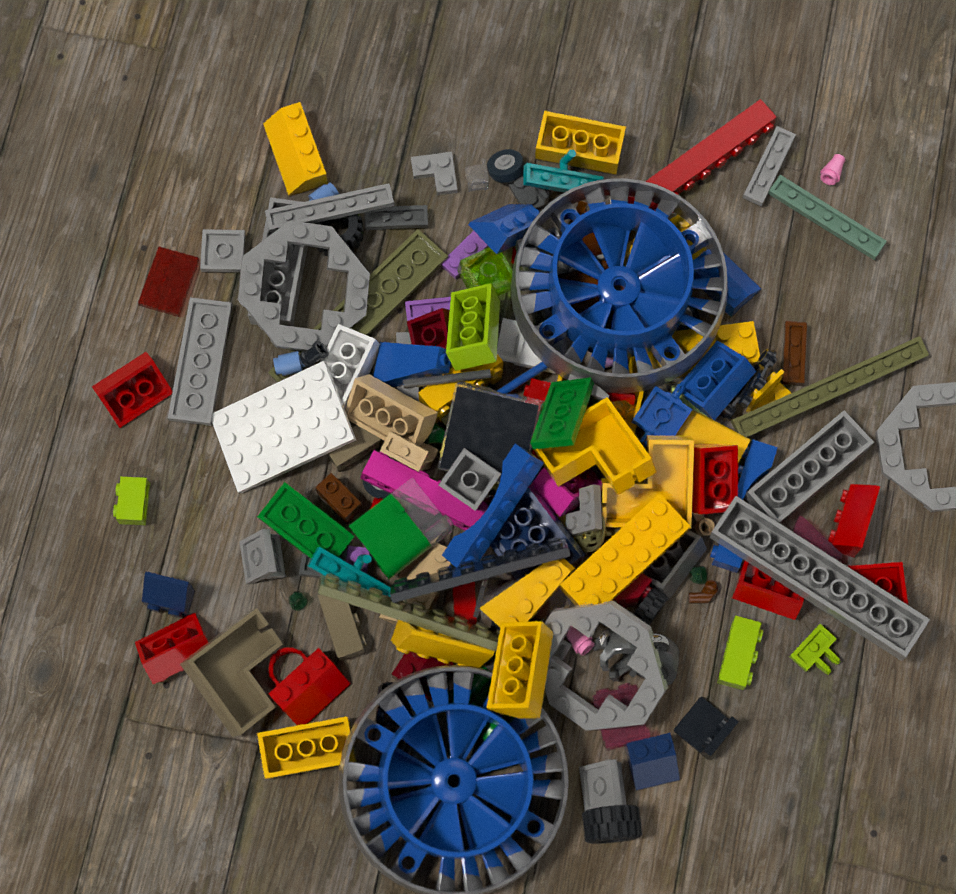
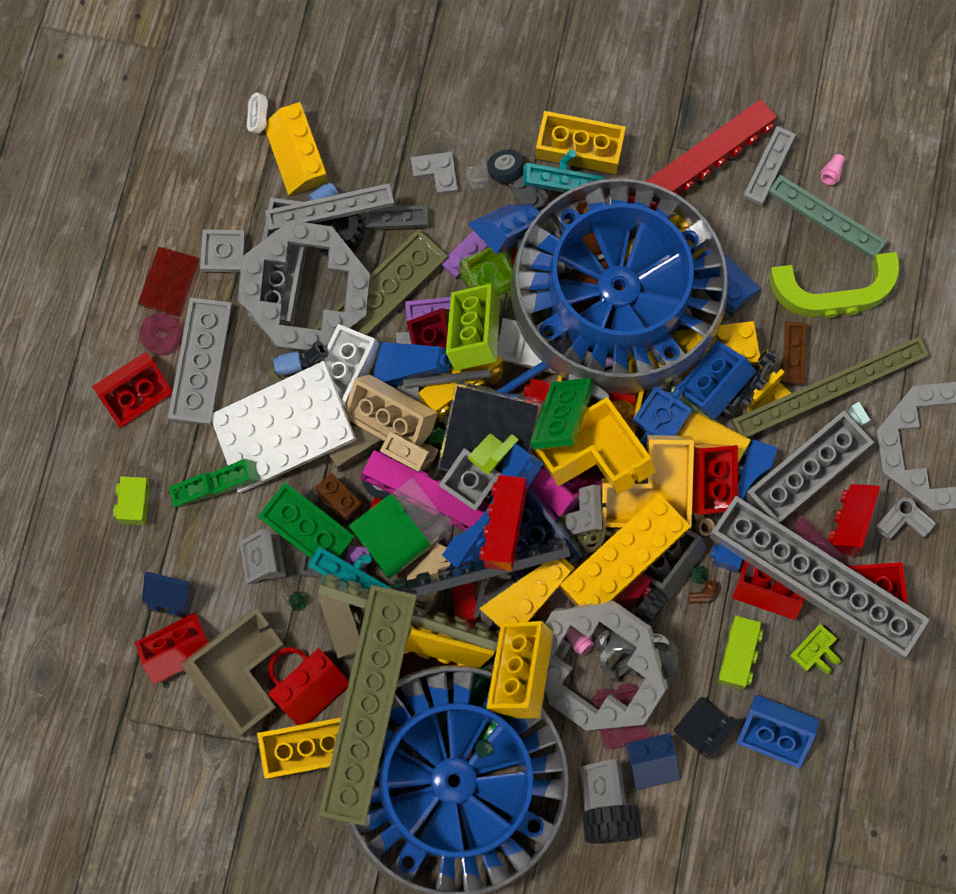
none -> clear pink plate [139,313,183,356]
none -> green slope [169,459,259,508]
none -> white plate [247,93,268,134]
none -> olive plate [319,585,417,826]
none -> lime panel [468,434,519,475]
none -> hinge [475,739,496,759]
none -> red brick [480,475,527,571]
none -> blue slope [736,694,819,769]
none -> lime arch [768,252,899,318]
none -> light aqua plate [848,402,870,429]
none -> light grey piece [875,497,936,540]

